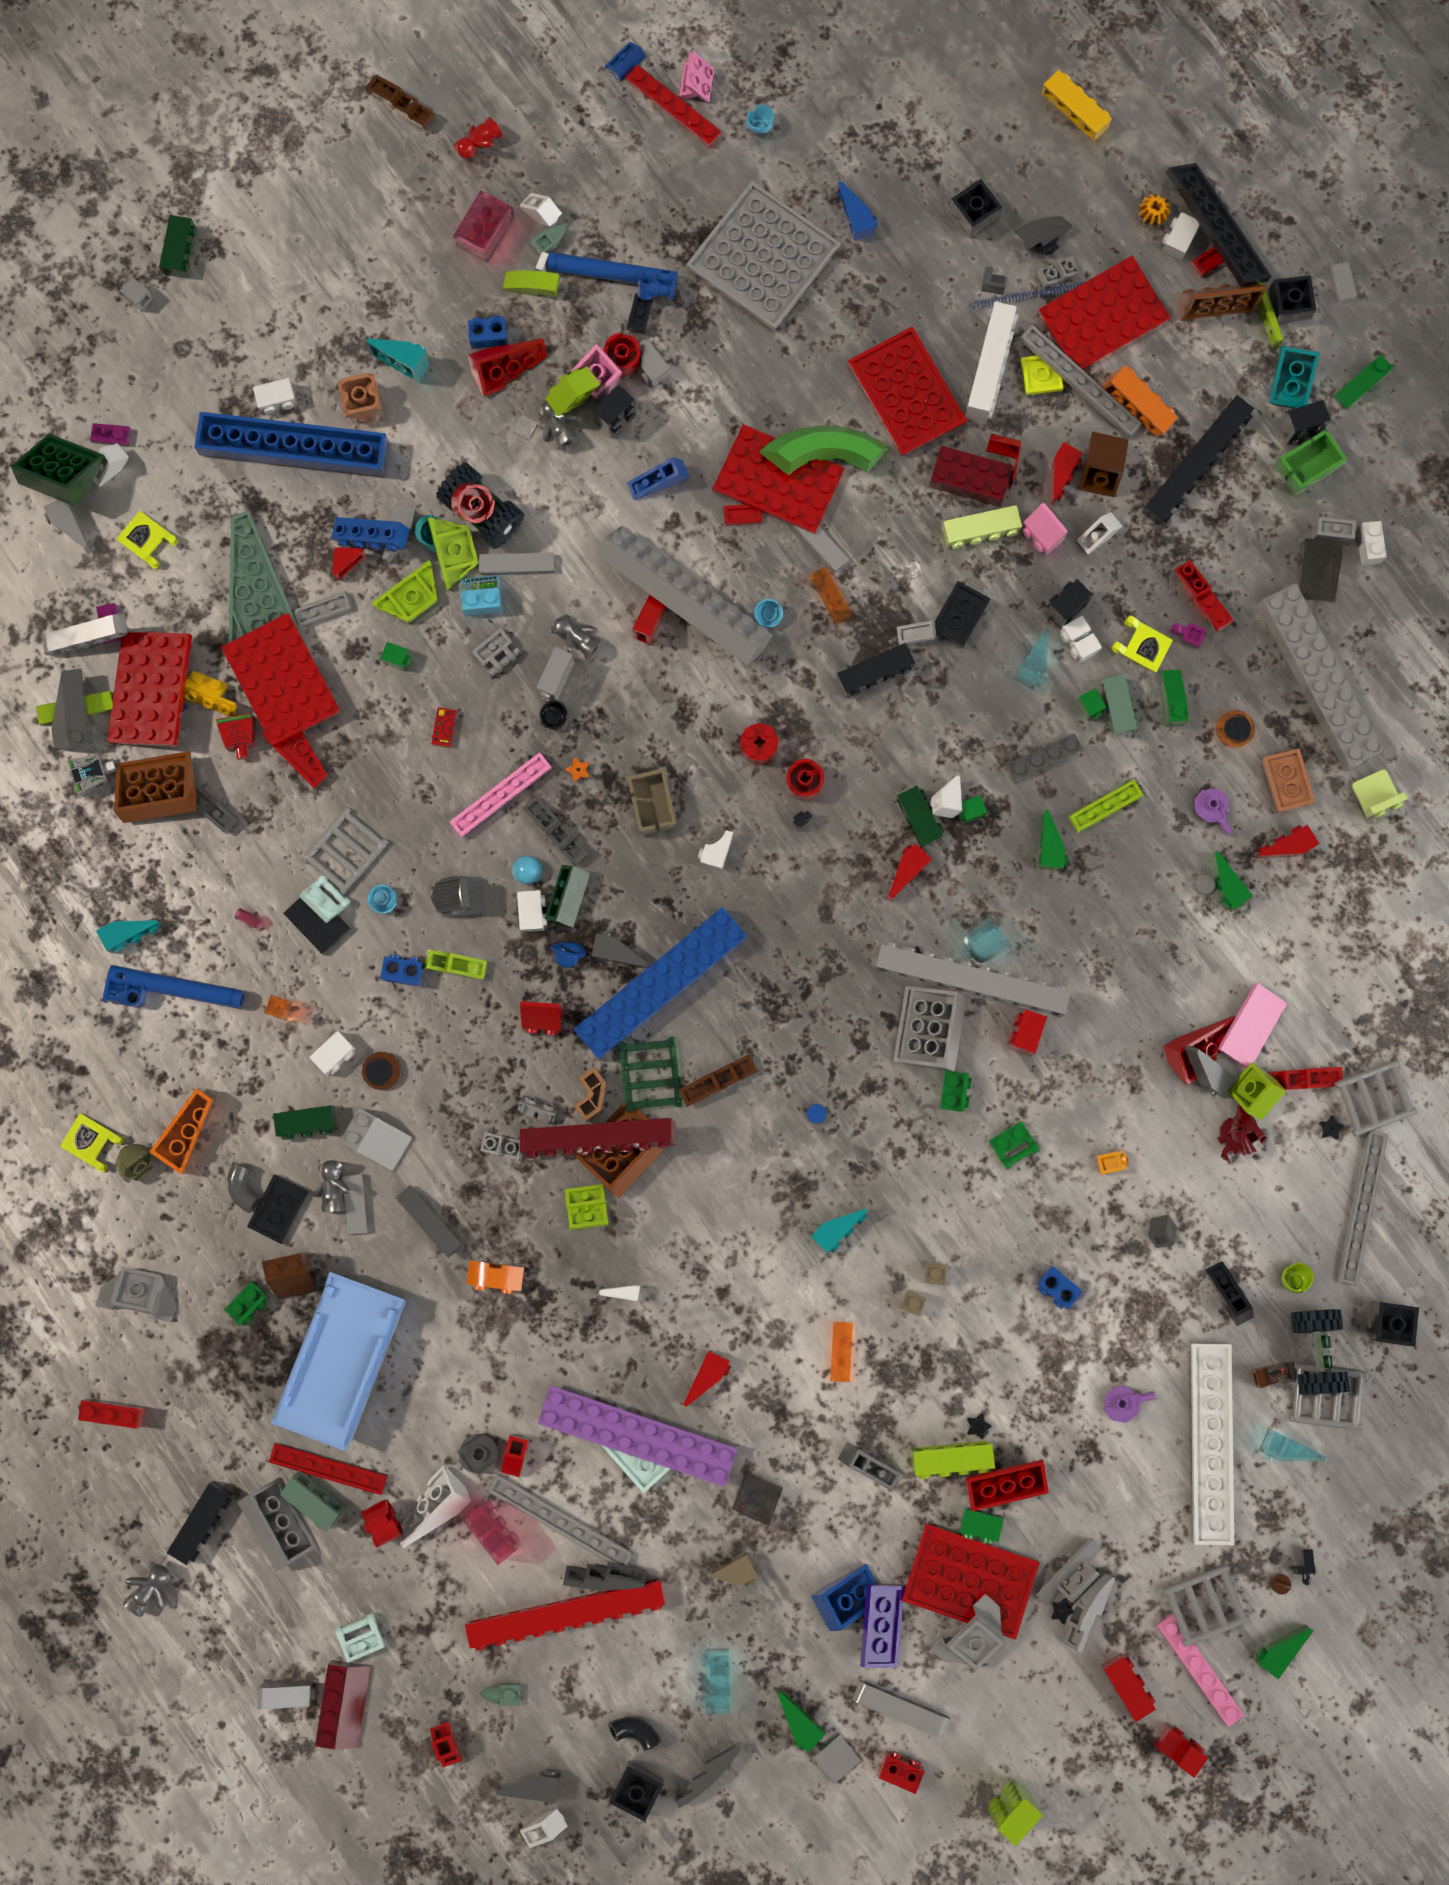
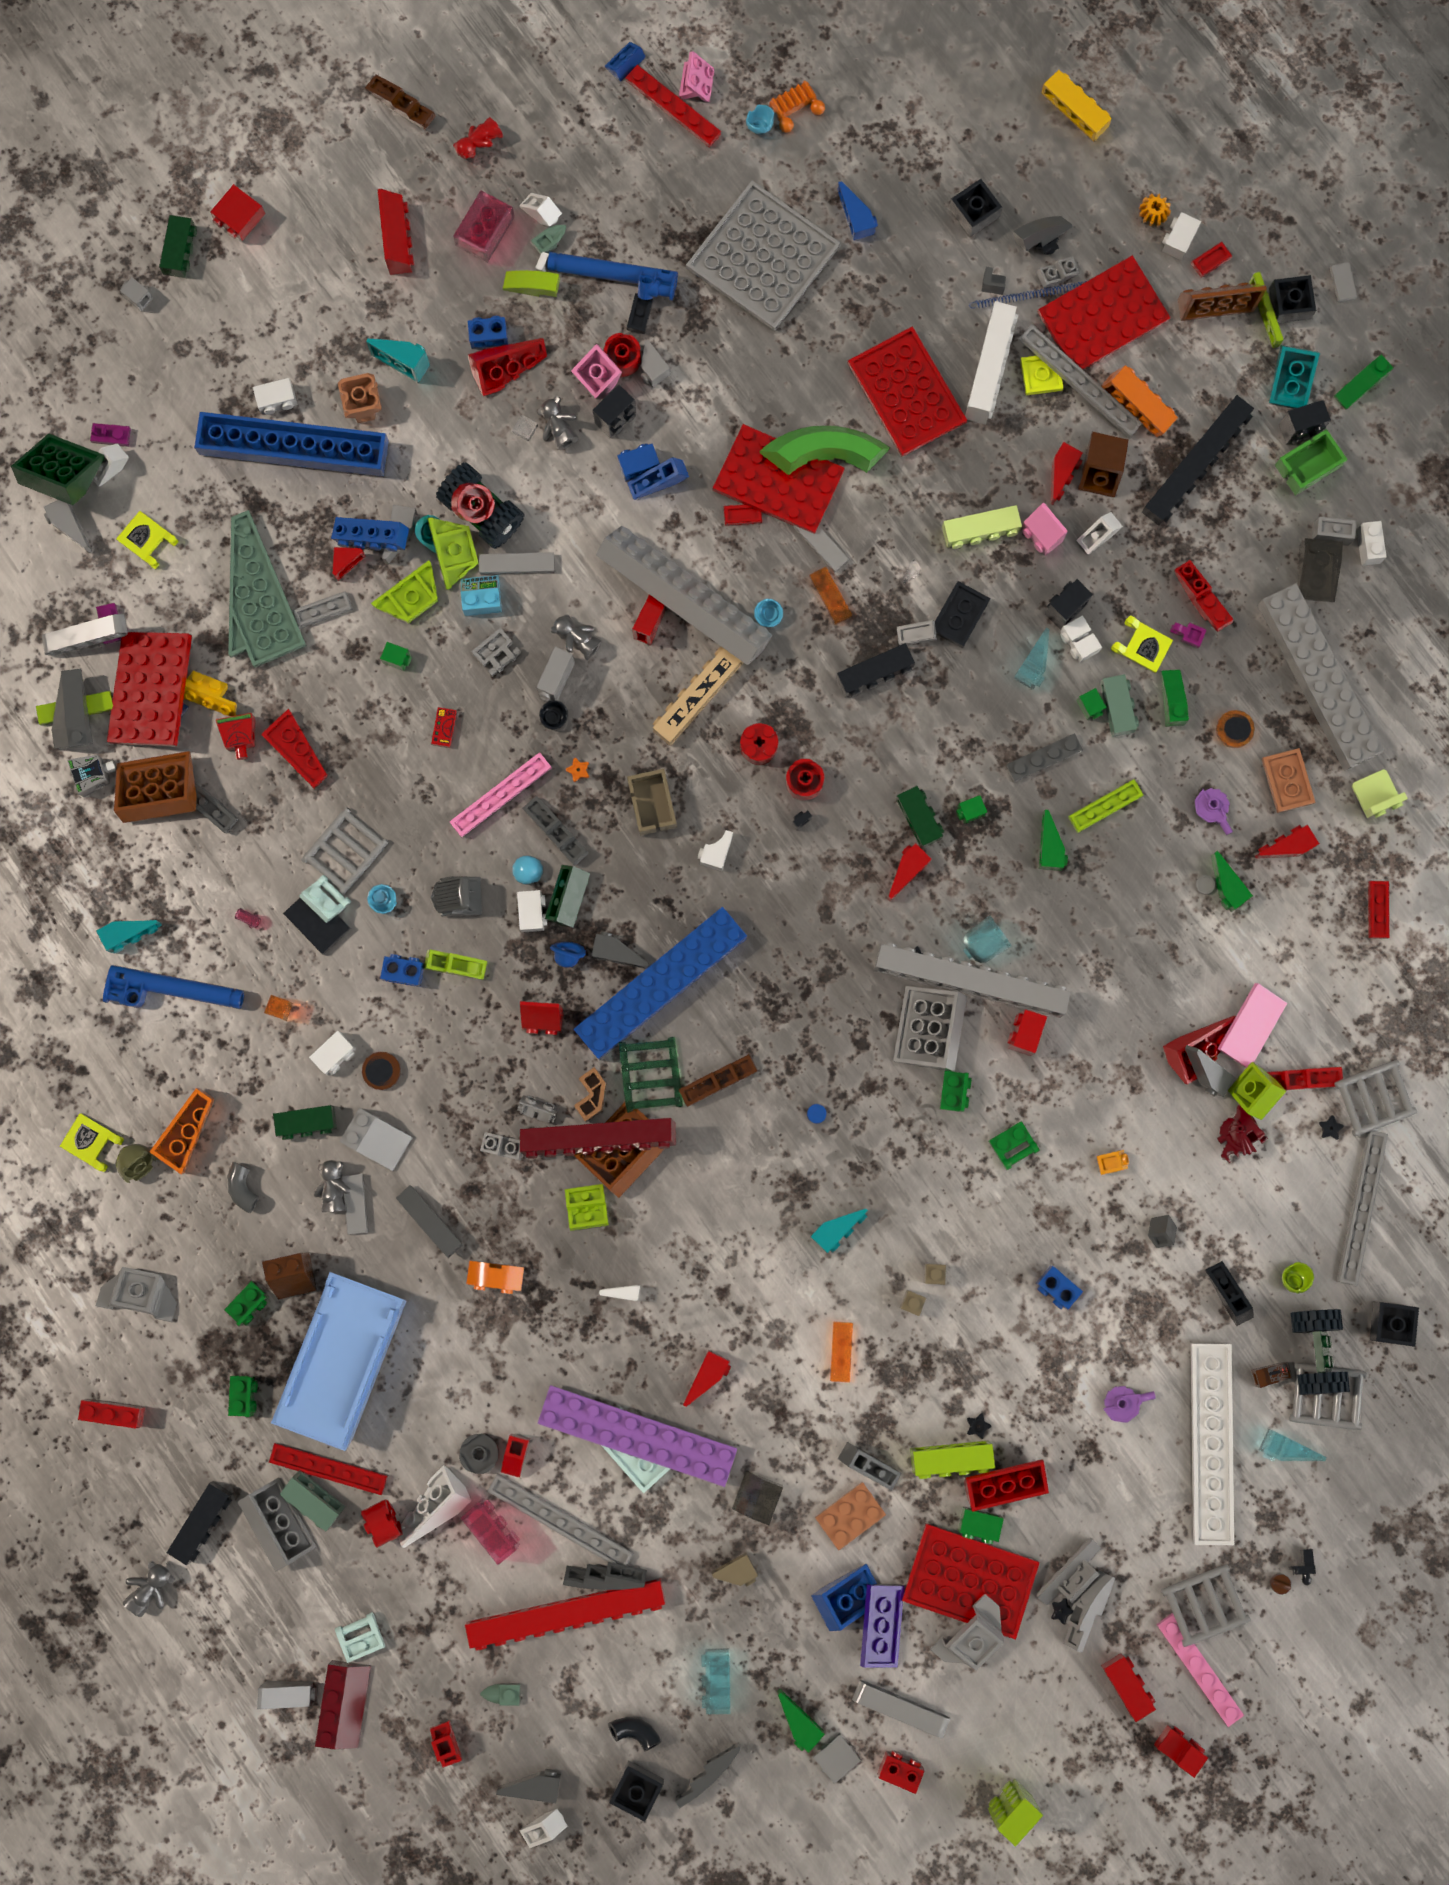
red plate [221,613,341,747] -> none
black tile [247,1174,309,1244] -> none
lime brick [545,367,601,417] -> none
dark red brick [929,445,1013,507] -> none
white slope [931,776,962,818] -> none
red piece [986,433,1021,490] -> none
black plate [1166,163,1272,287] -> none
green slope [1255,1625,1313,1680] -> none
none -> red brick [210,184,266,241]
none -> green bracket [228,1376,258,1417]
none -> red slope [377,189,415,275]
none -> blue brick [617,443,660,482]
none -> tan brick [653,647,743,746]
none -> orange gear [769,81,825,133]
none -> nougat plate [815,1482,886,1551]
none -> red tile [1368,881,1390,939]

